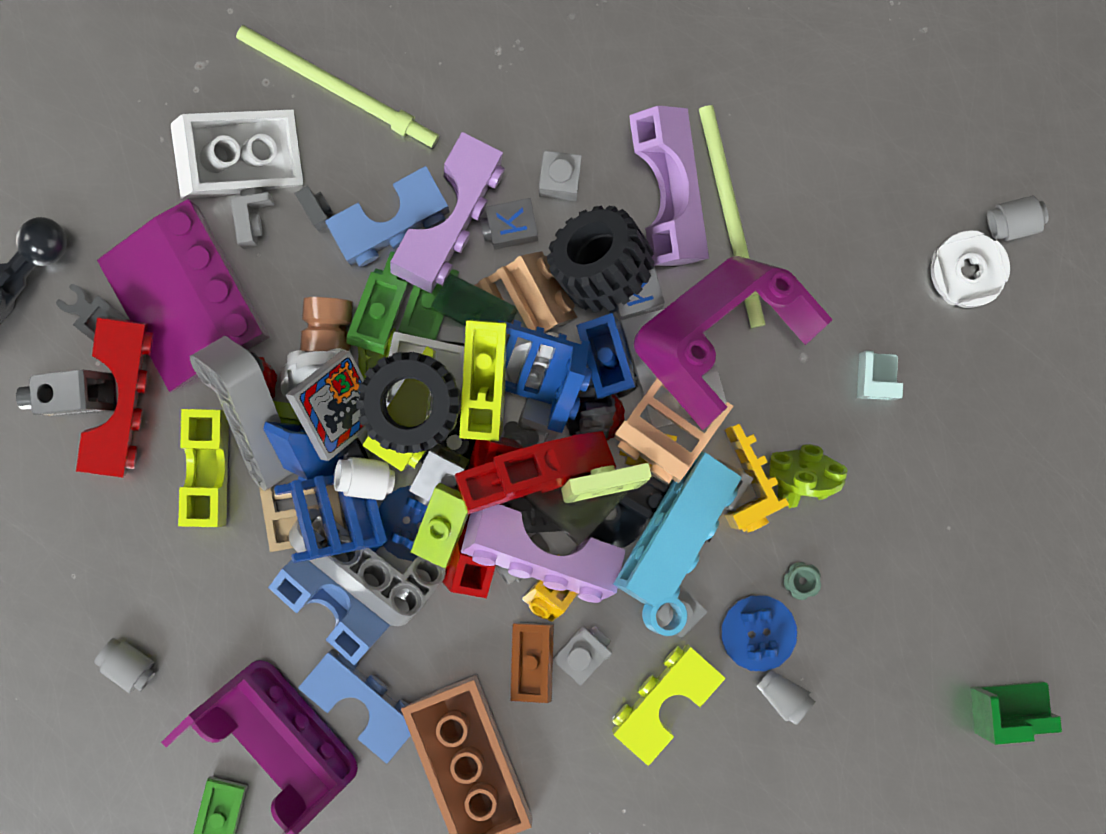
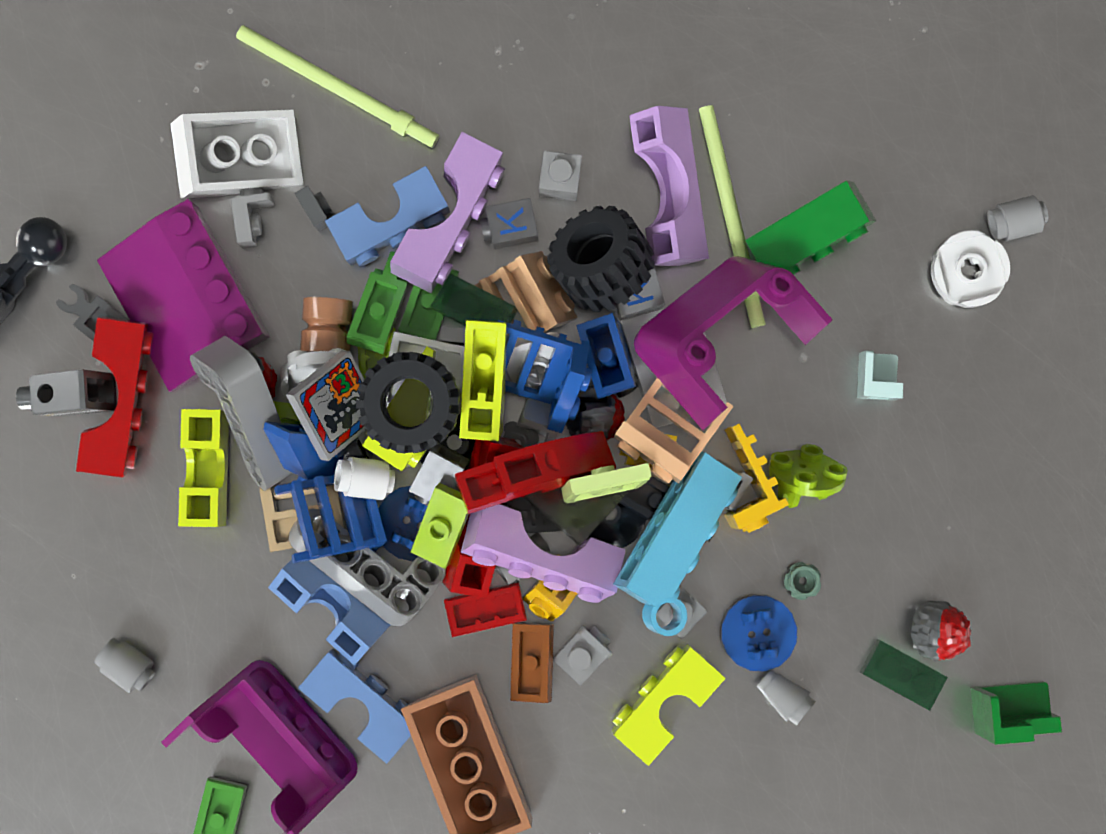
none -> red plate [444,582,527,637]
none -> green wedge [745,180,876,275]
none -> clear green plate [860,639,948,711]
none -> piece [911,601,972,662]

